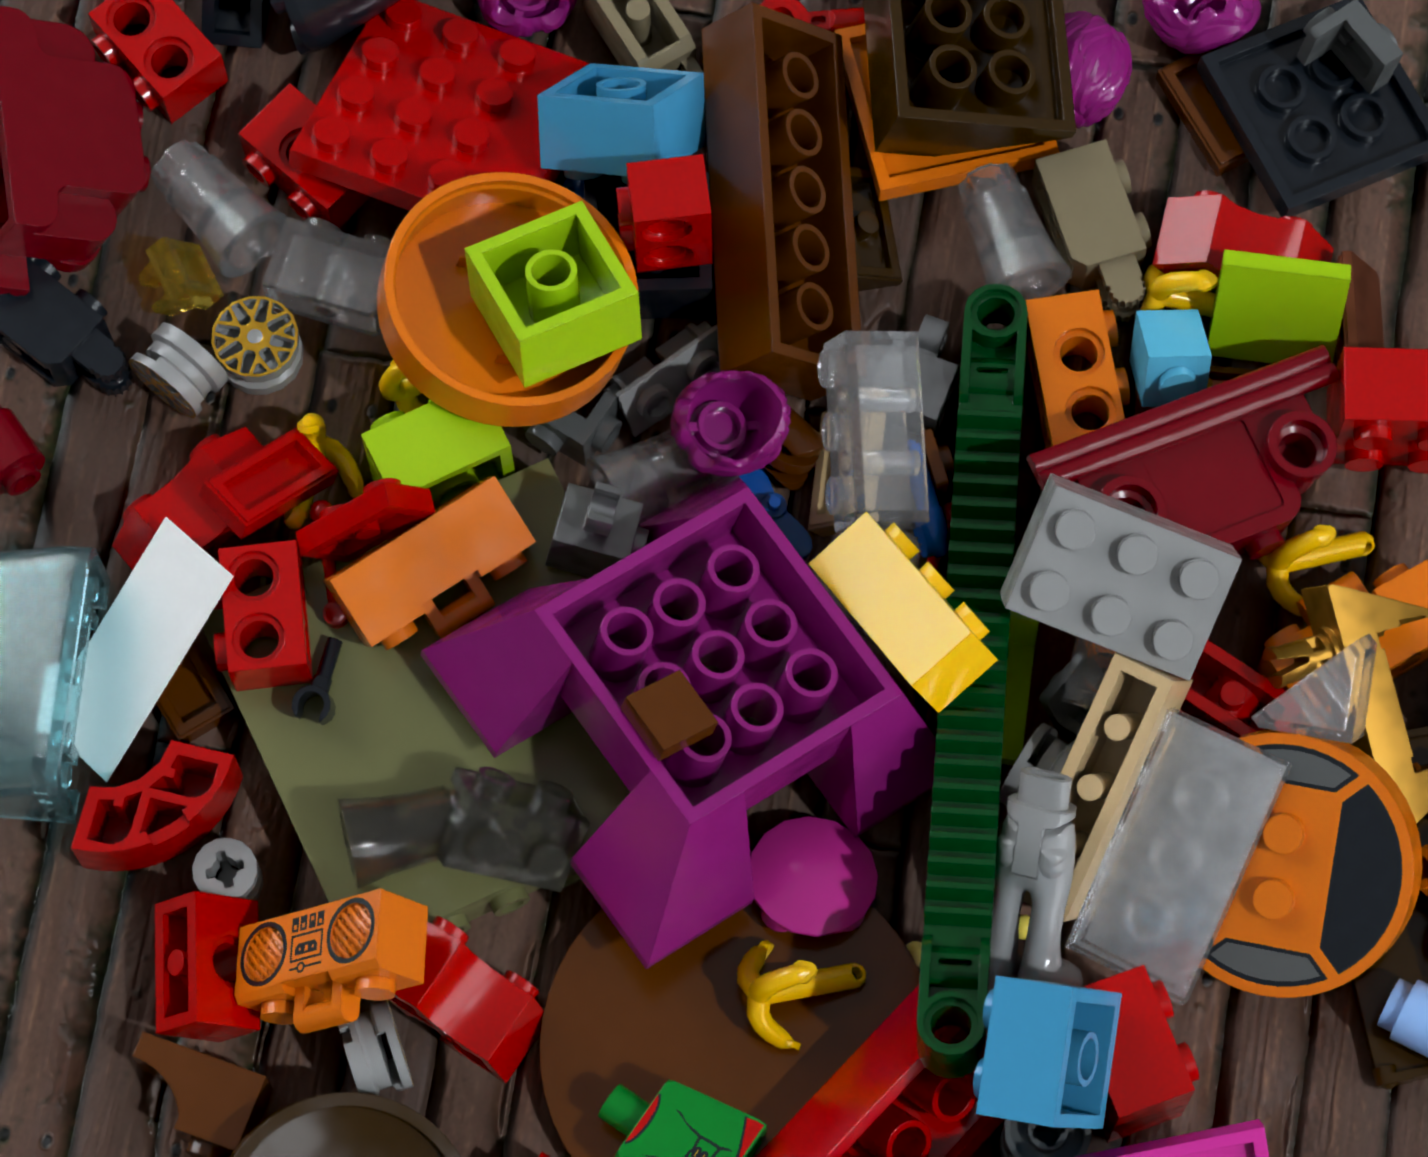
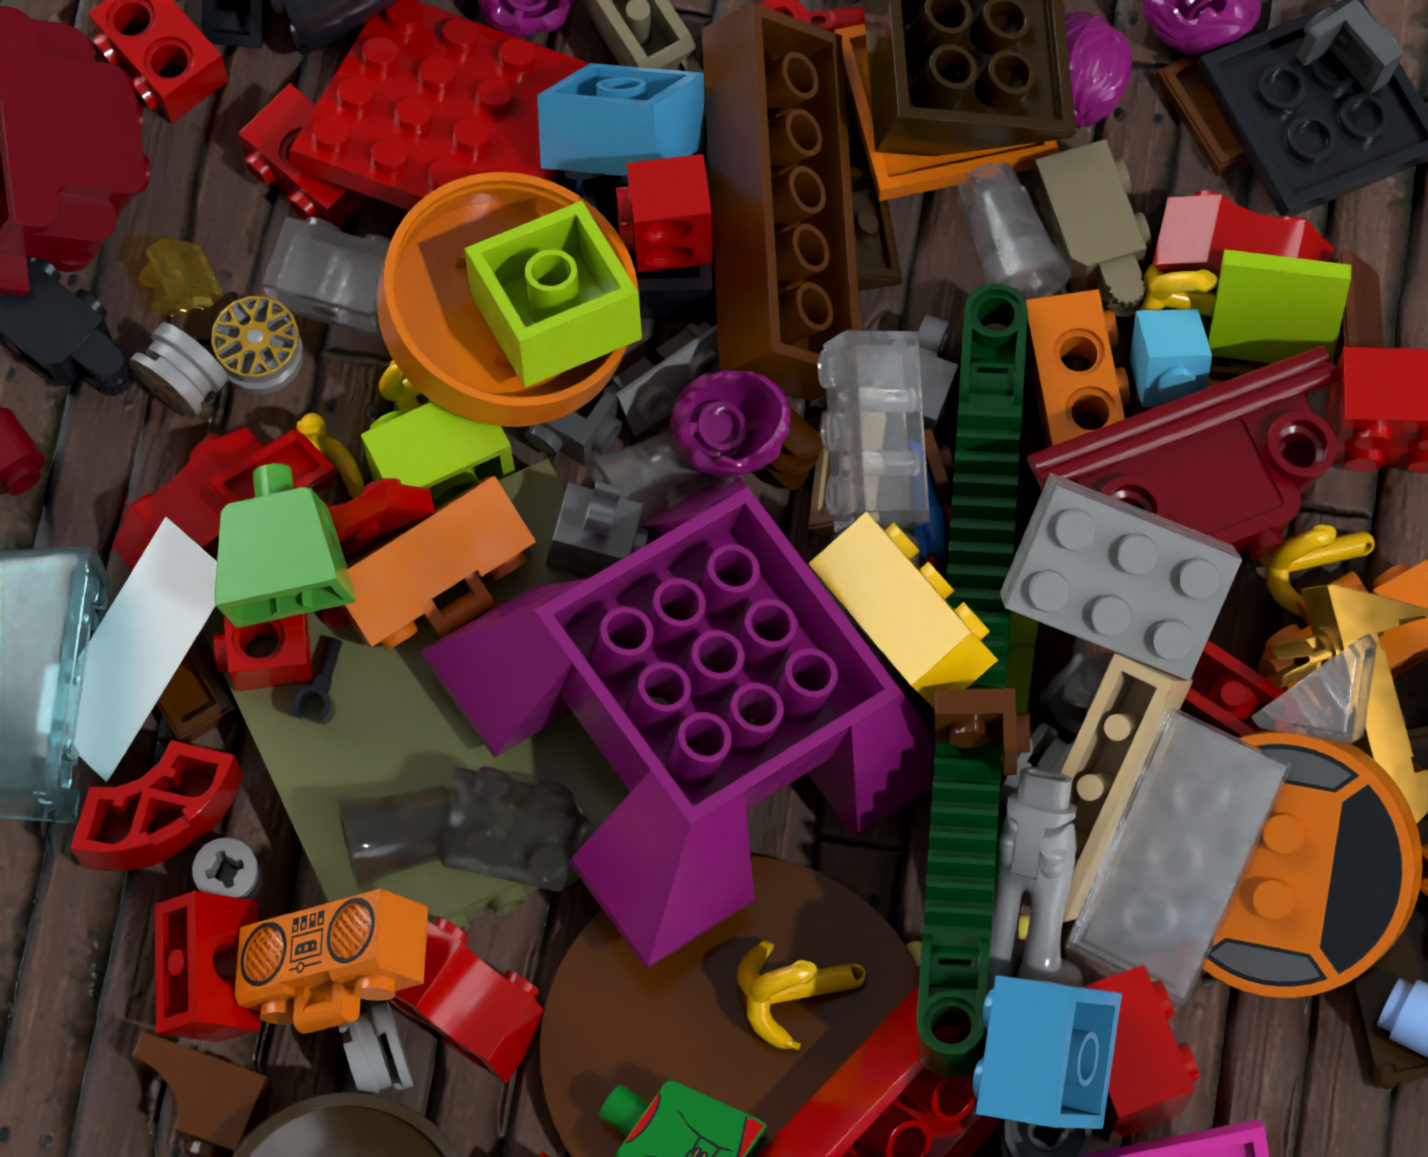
clear plant [151,139,288,278] -> none
reddish brown tile [620,670,718,761] -> none
blue piece [739,468,812,559] -> none
dark pink dish [751,816,878,937] -> none
none -> bright green torso [214,463,356,628]
none -> reddish brown bracket [934,688,1030,775]

